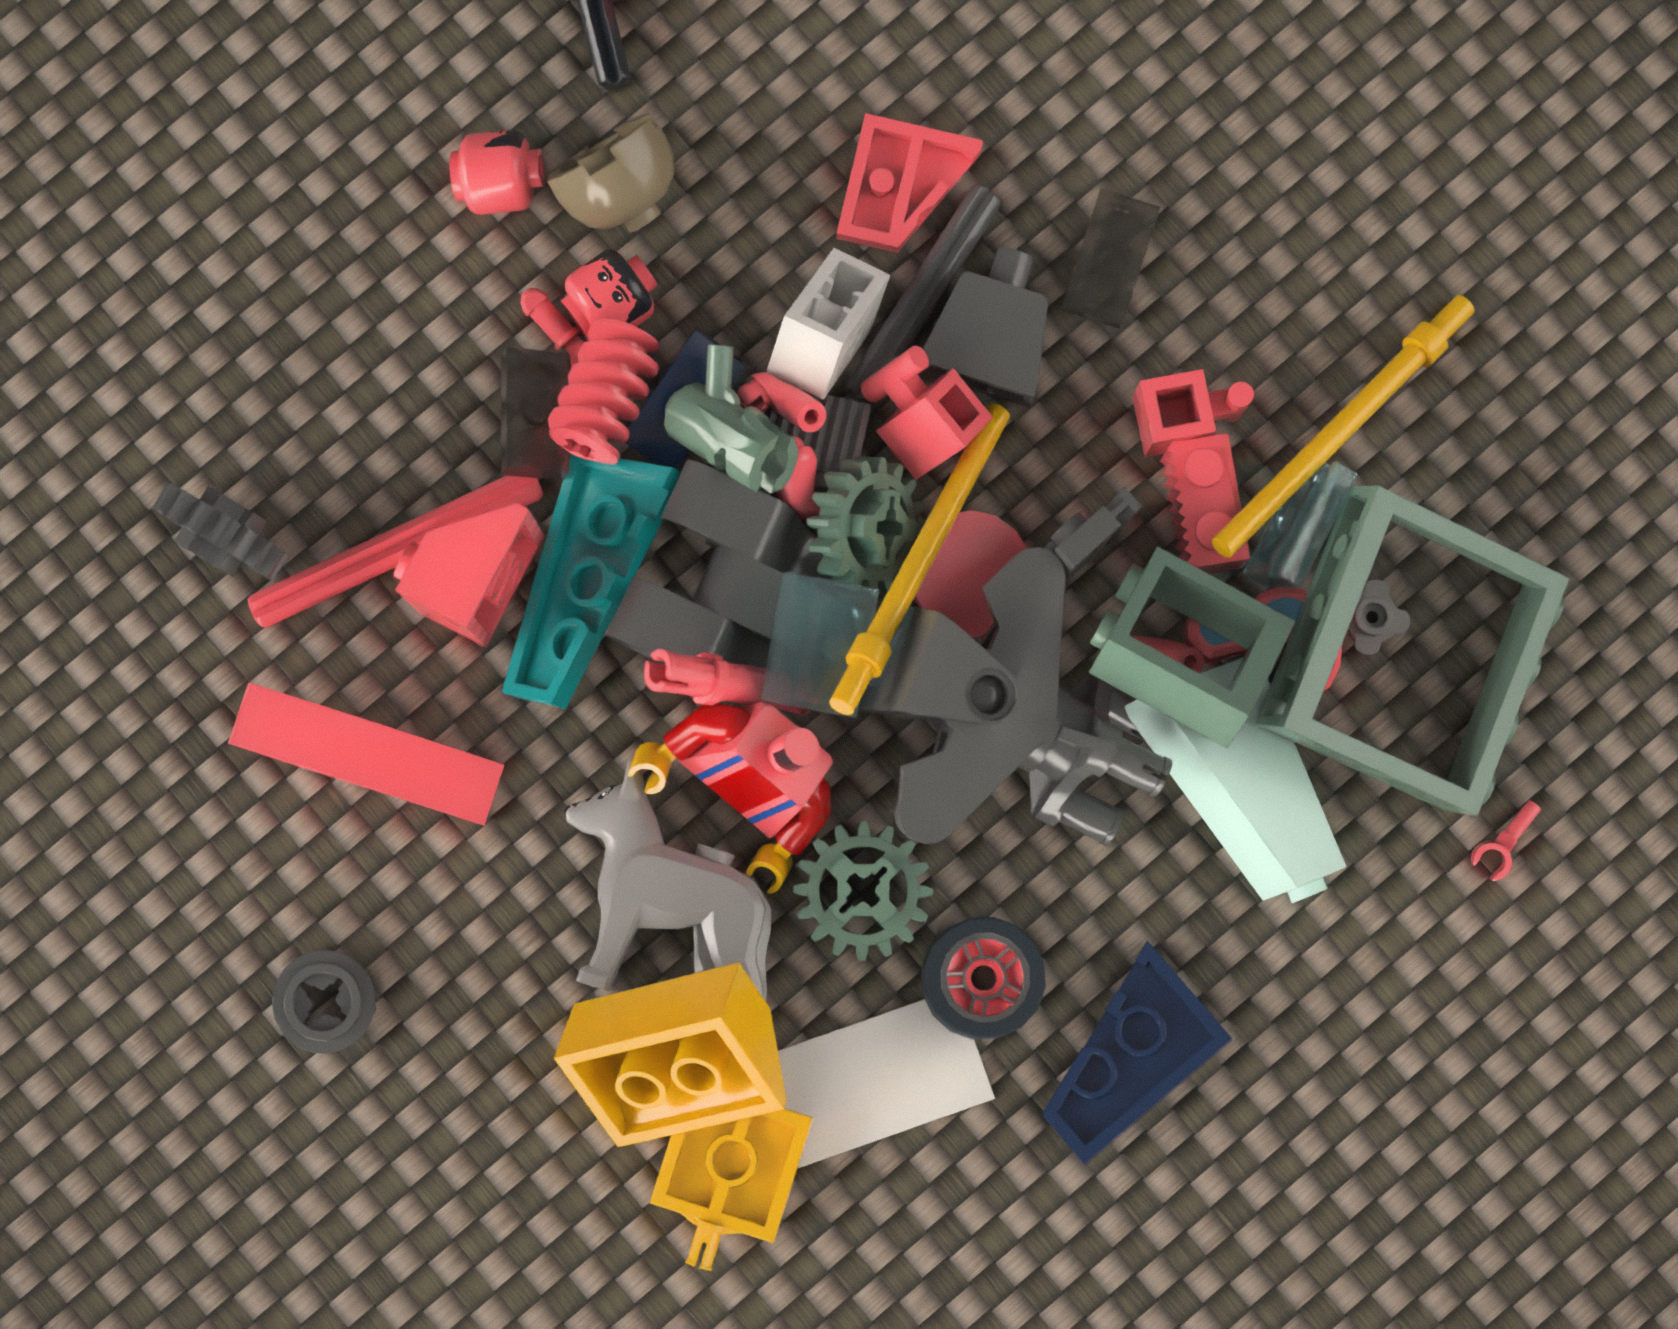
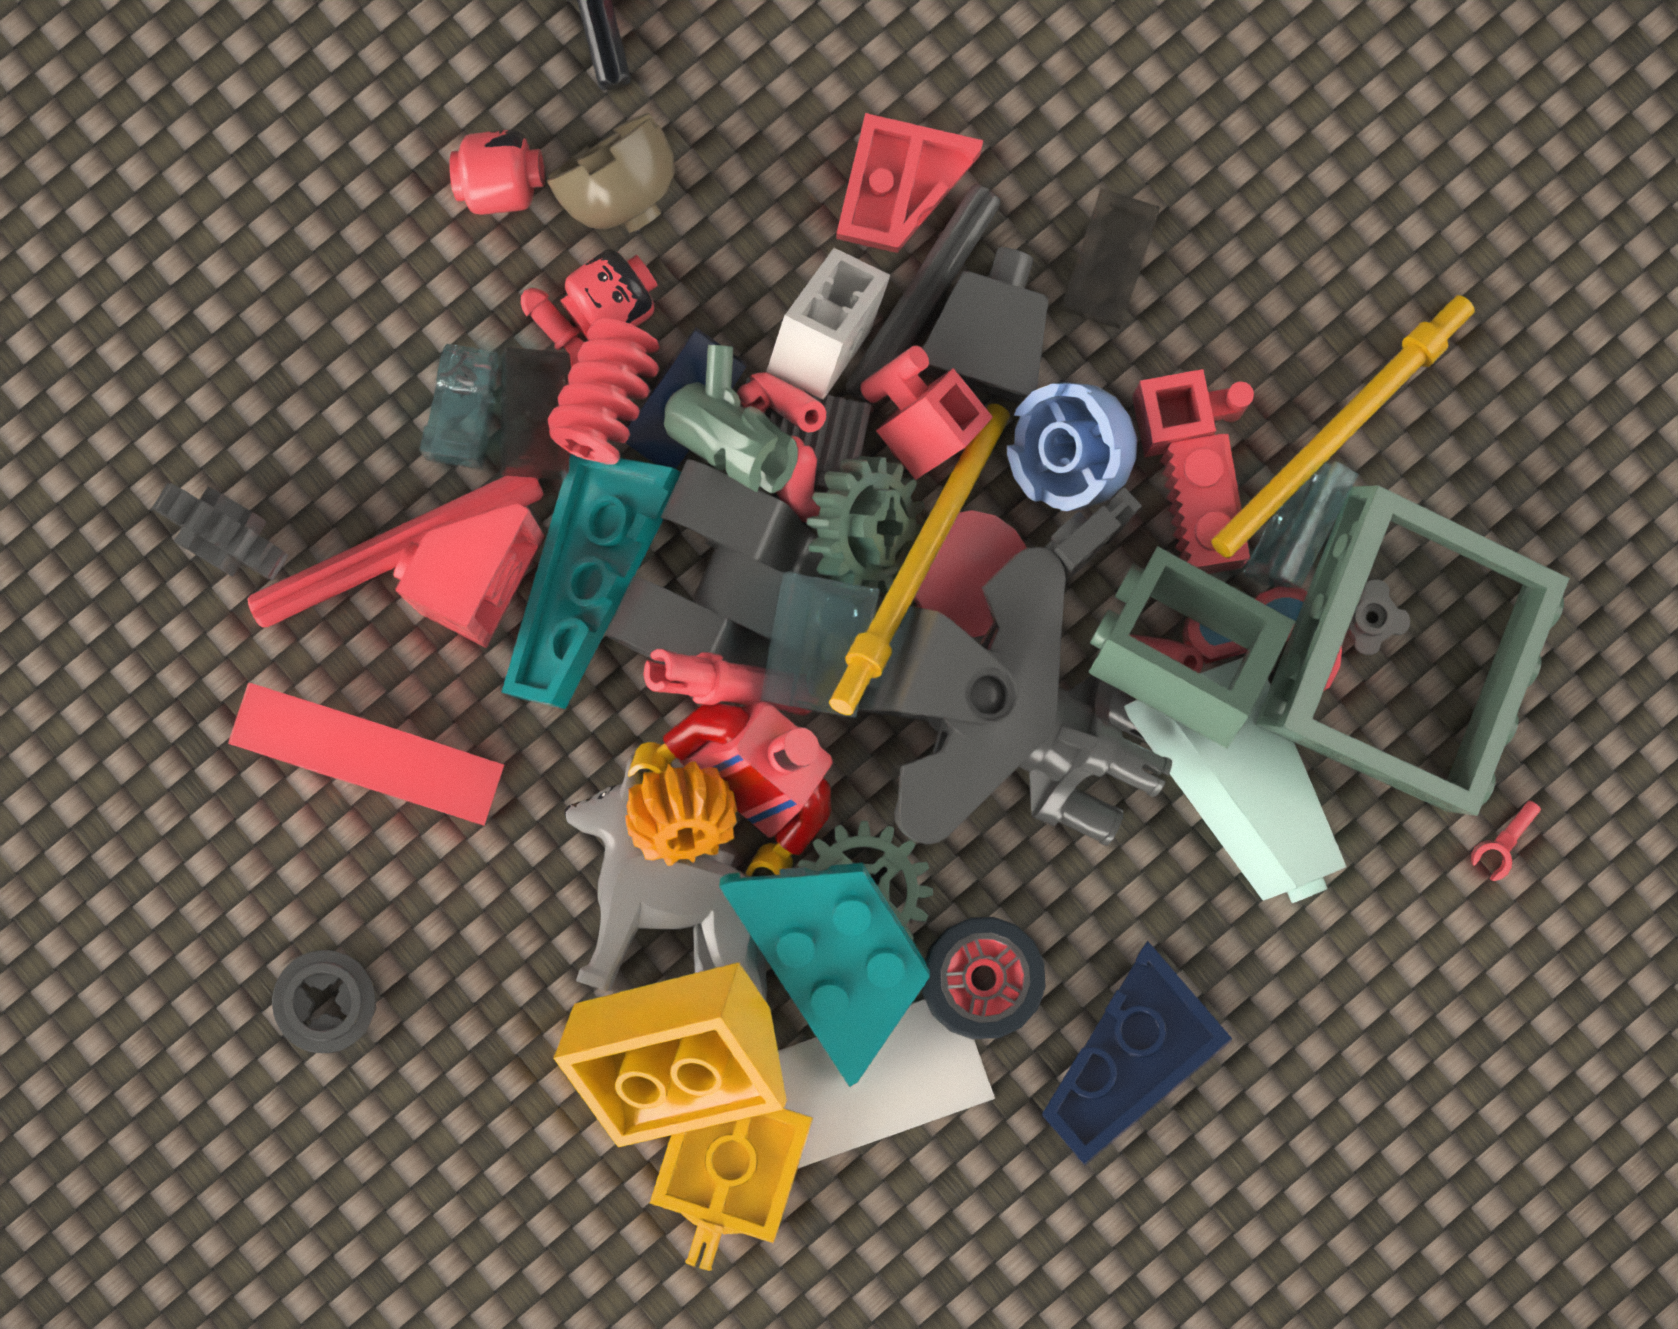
none -> clear light blue leg [419,344,498,470]
none -> light orange gear [625,761,737,866]
none -> teal wing [719,863,930,1087]
none -> light blue cylinder [1007,382,1138,511]

